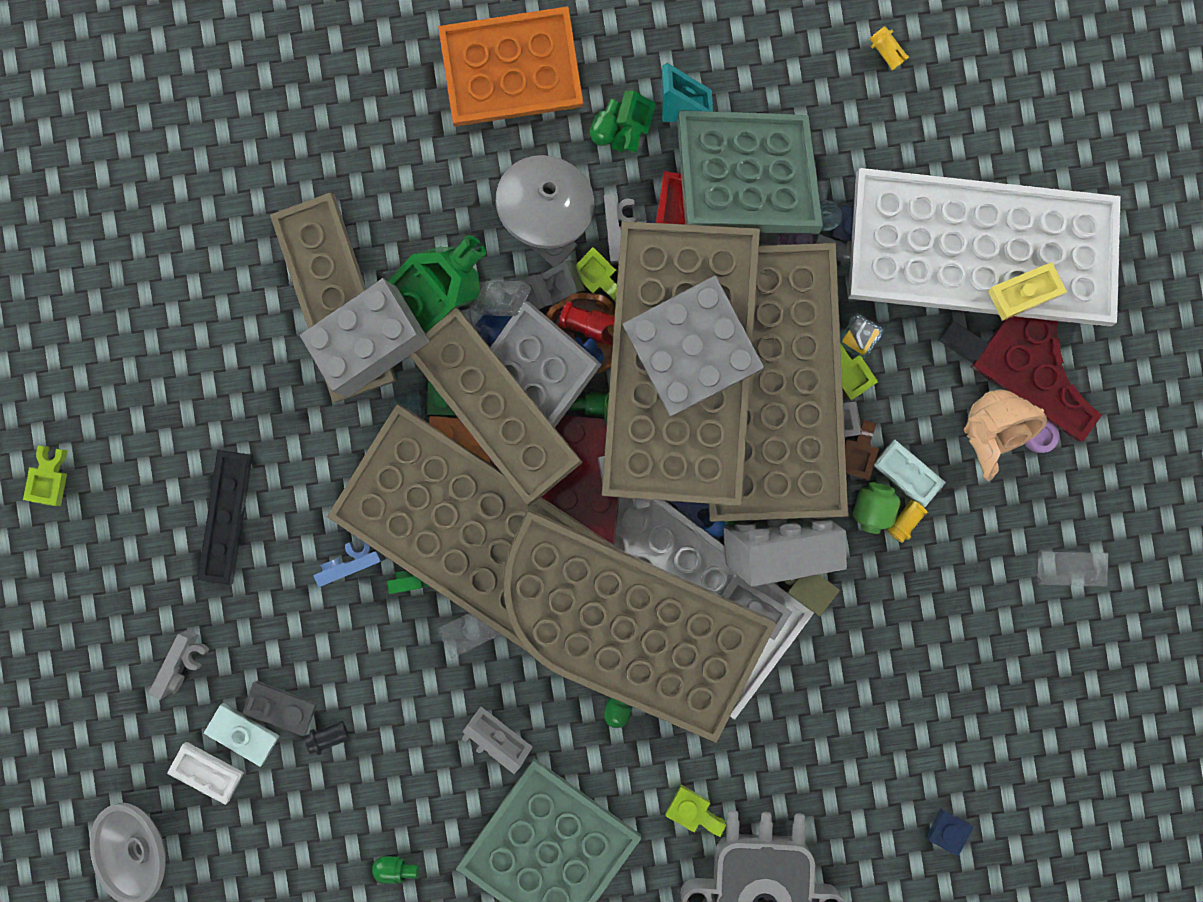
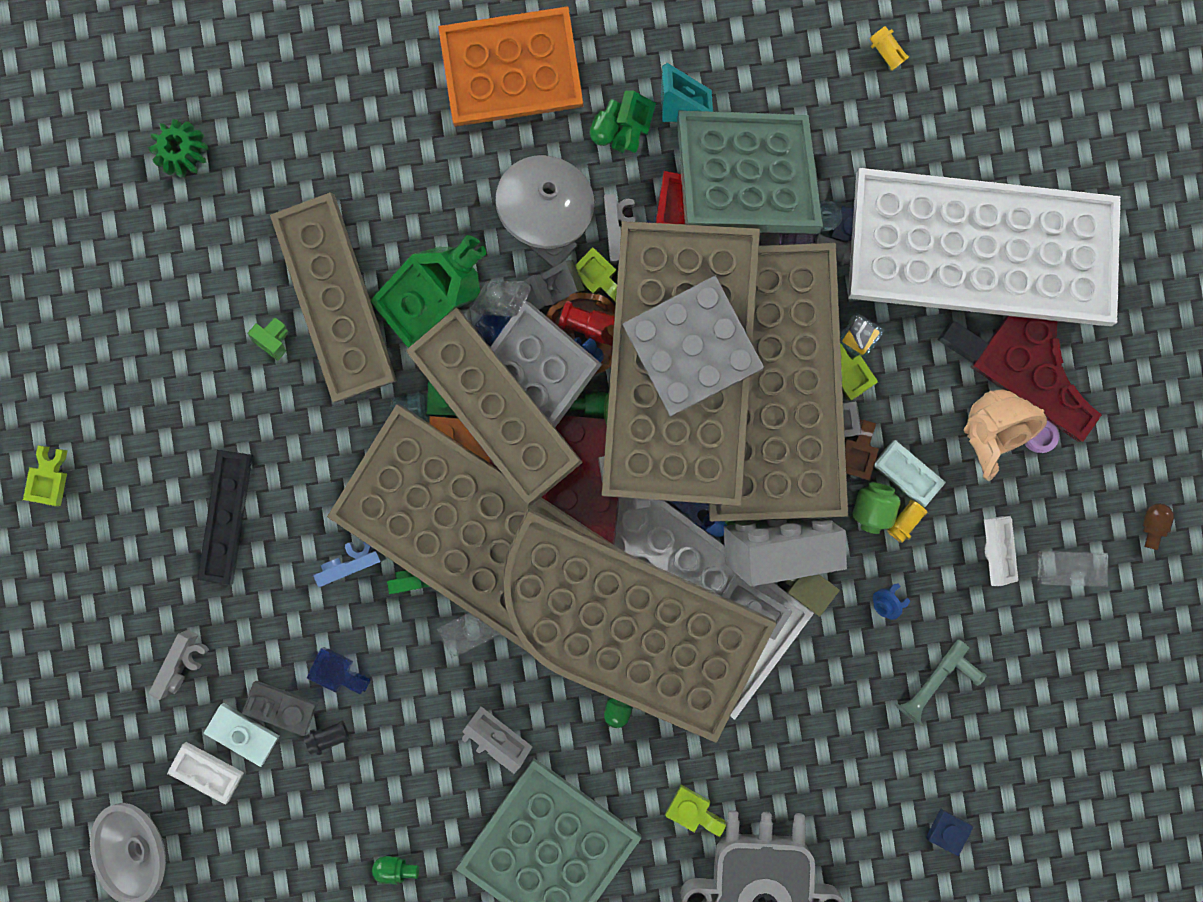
light grey brick [300,278,430,397] -> none
light yellow plate [988,262,1067,321] -> none
none -> green gear [148,119,209,177]
none -> bright green tile [247,318,288,361]
none -> clear blue plate [307,647,371,694]
none -> blue plate [873,583,910,620]
none -> sand green piece [895,639,986,726]
none -> white plate [984,516,1018,586]
none -> reddish brown cylinder [1142,503,1174,550]

